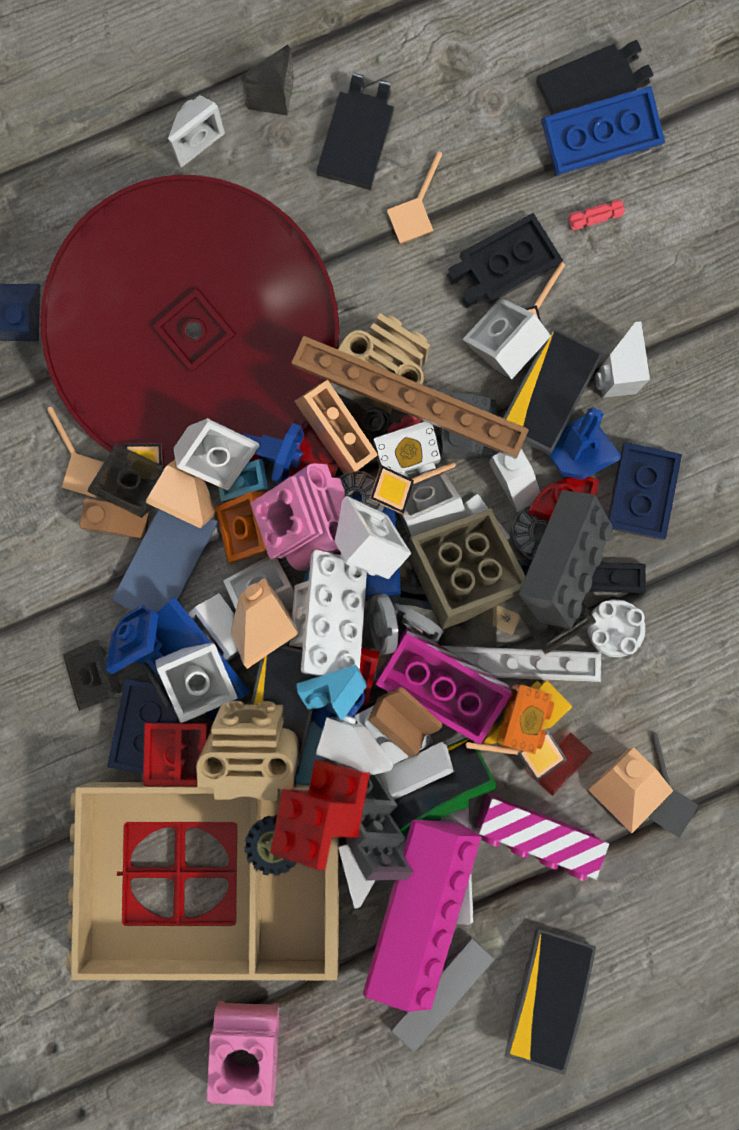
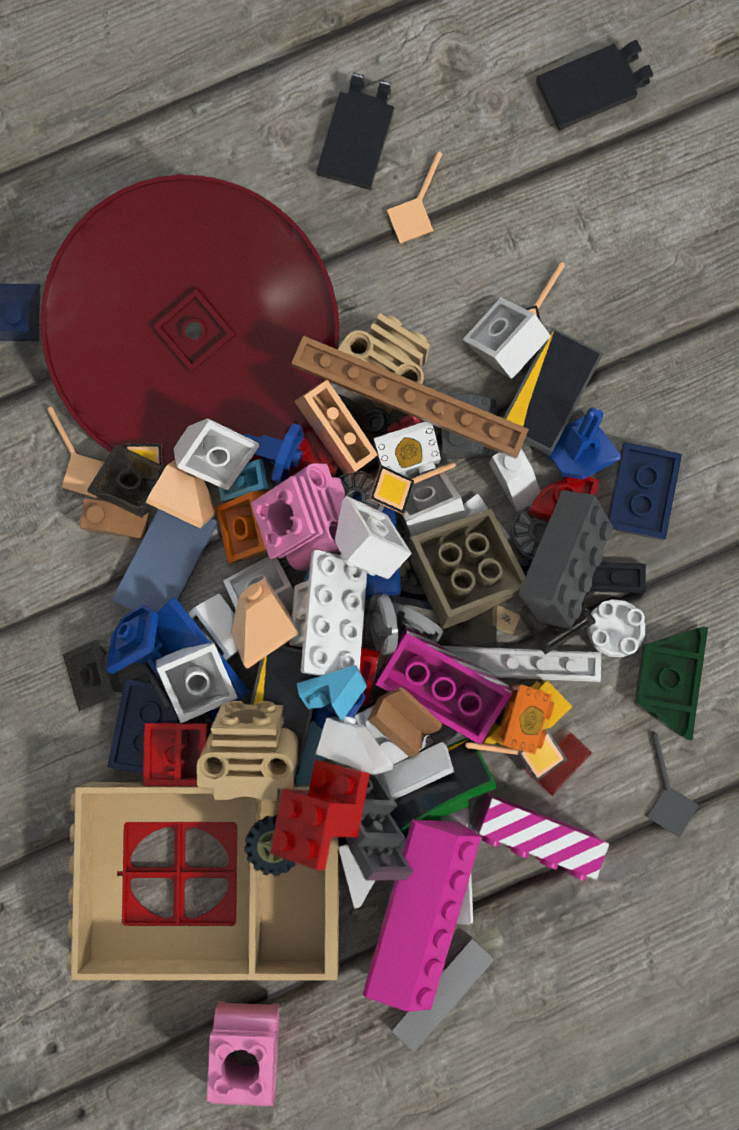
white slope [168,95,225,168] -> none
clear smoke slope [239,44,294,116] -> none
black tile [446,213,563,309] -> none
black slope [505,929,596,1075] -> none
blue tile [541,86,665,176] -> none
coral axle [568,199,625,230] -> none
light nougat slope [588,747,673,833] -> none
white slope [595,321,650,398] -> none
none -> dark green wing [635,627,708,741]

